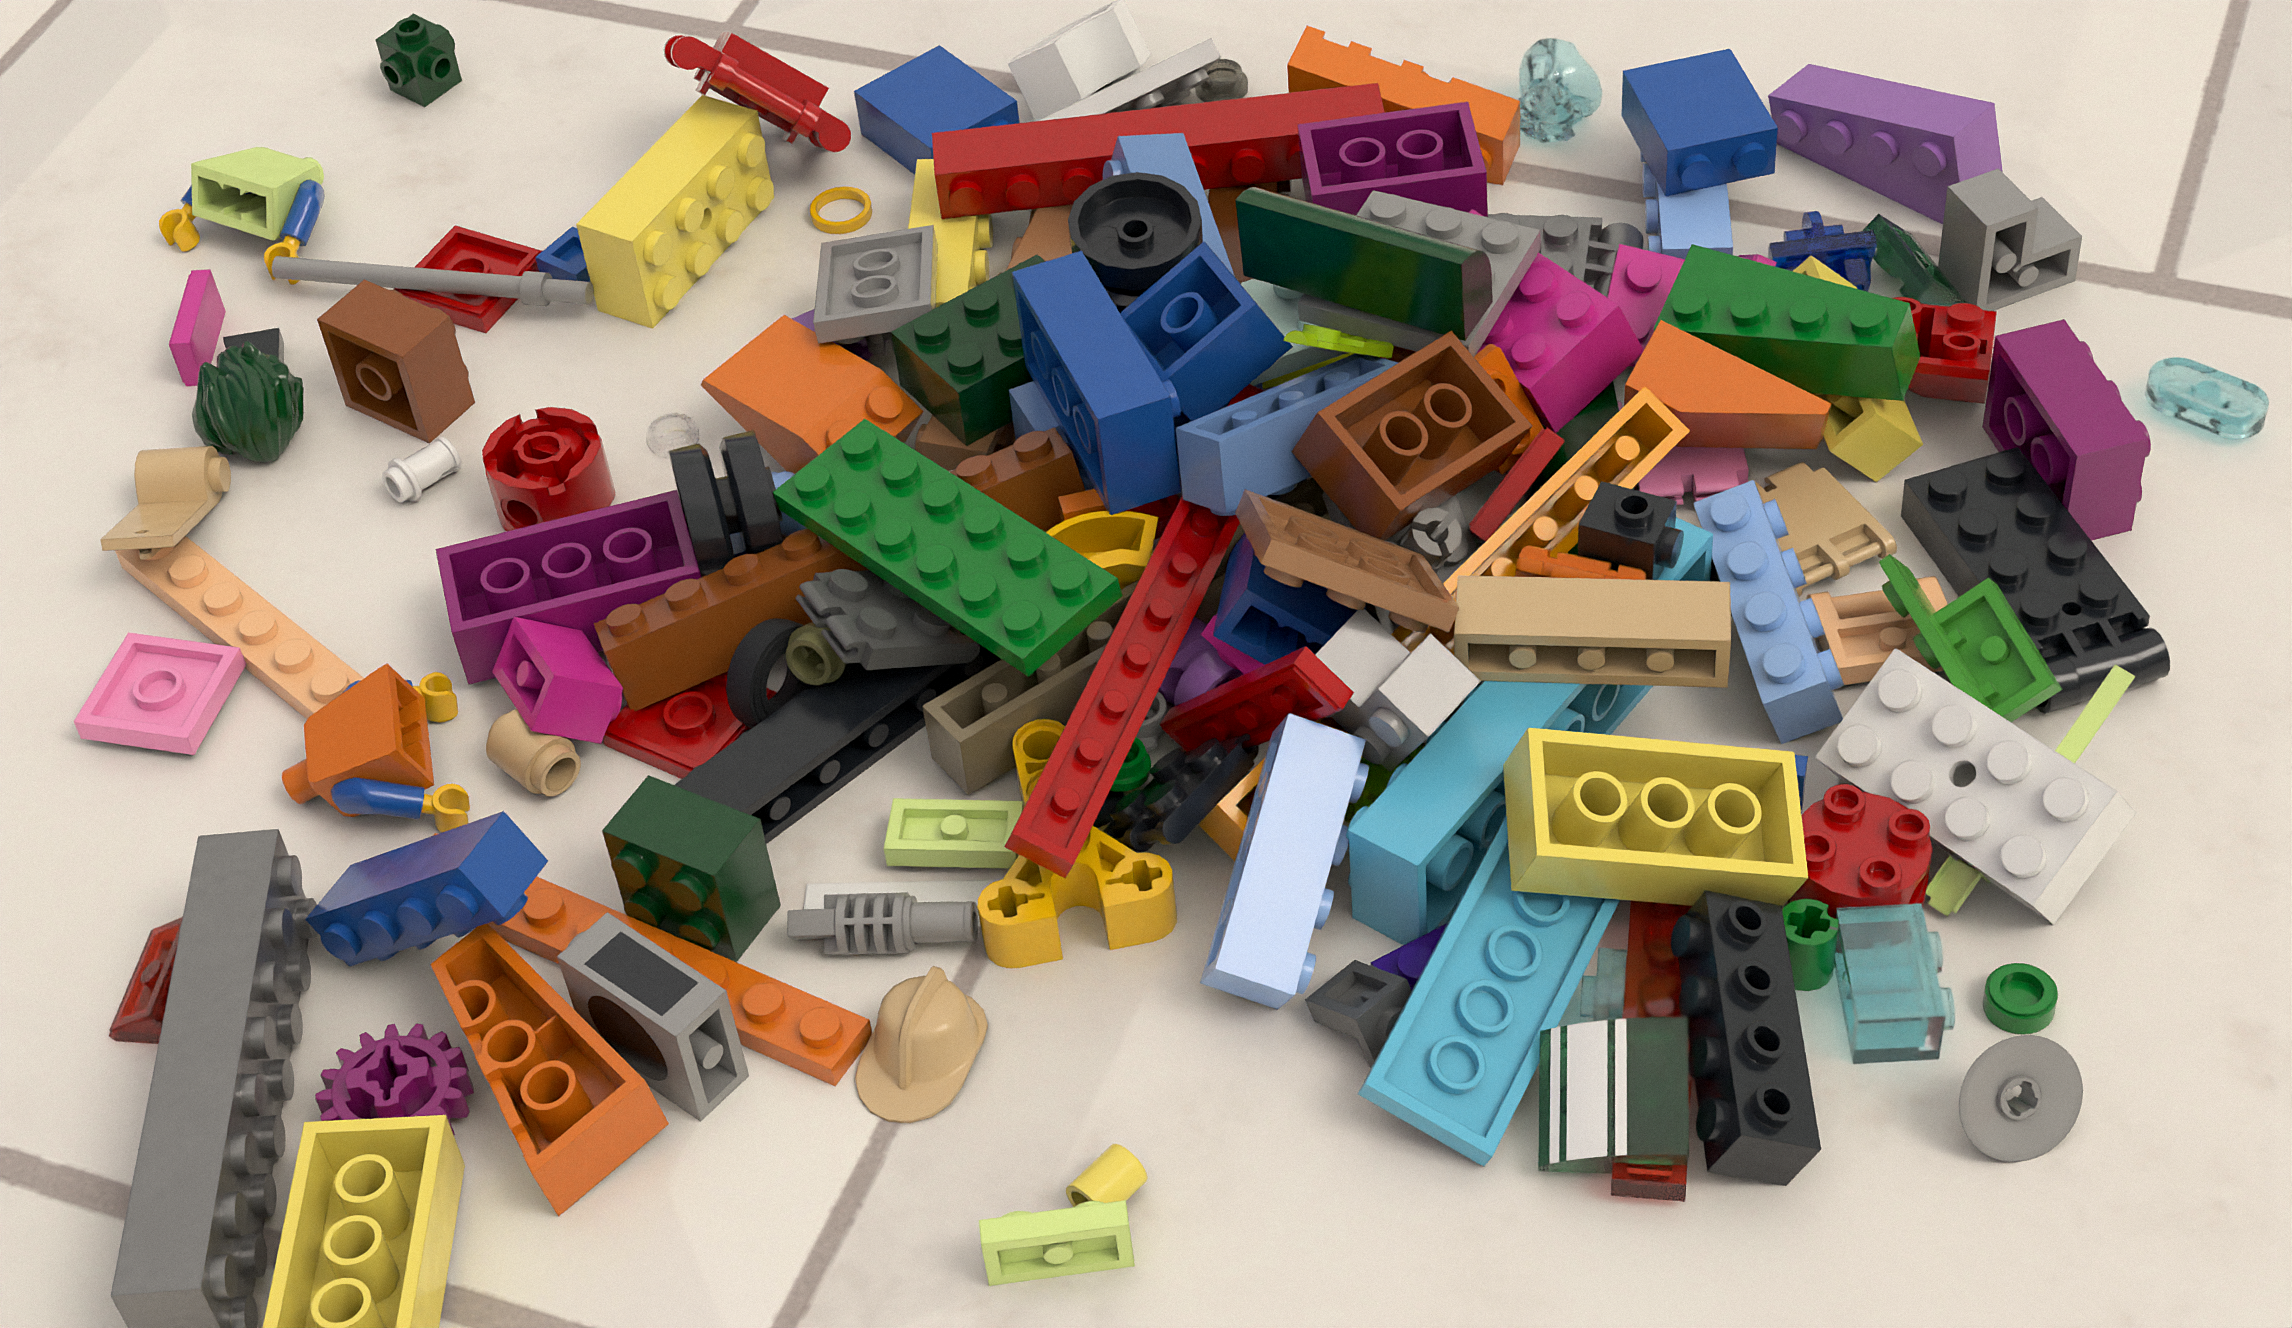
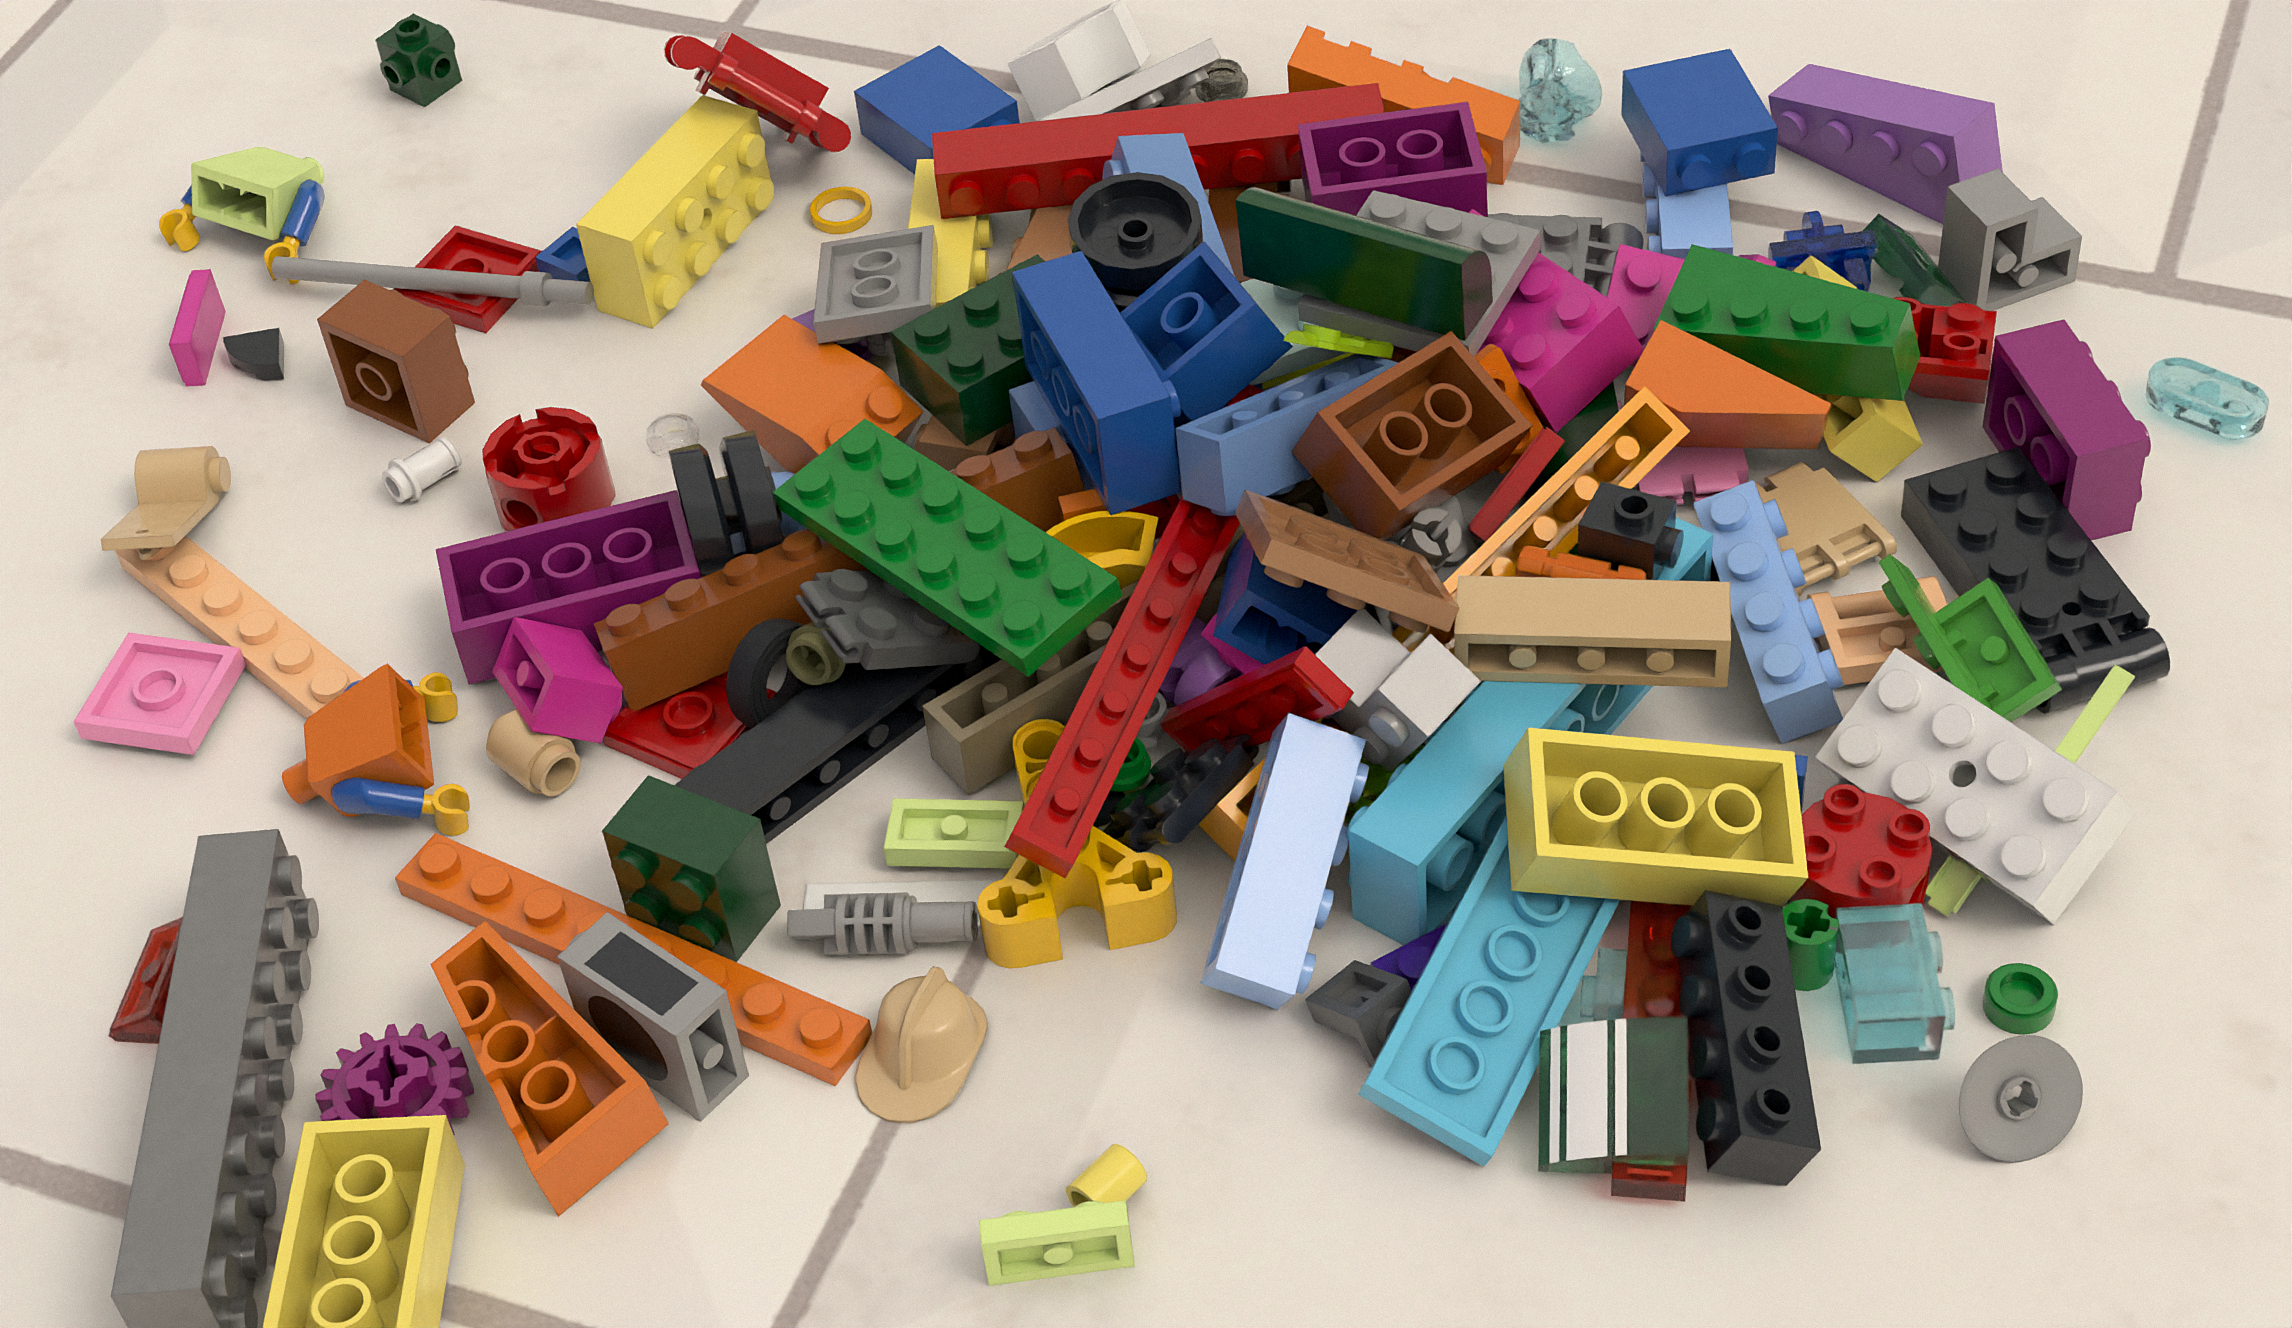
dark green hair [192,341,304,463] -> none
blue brick [305,811,548,967] -> none

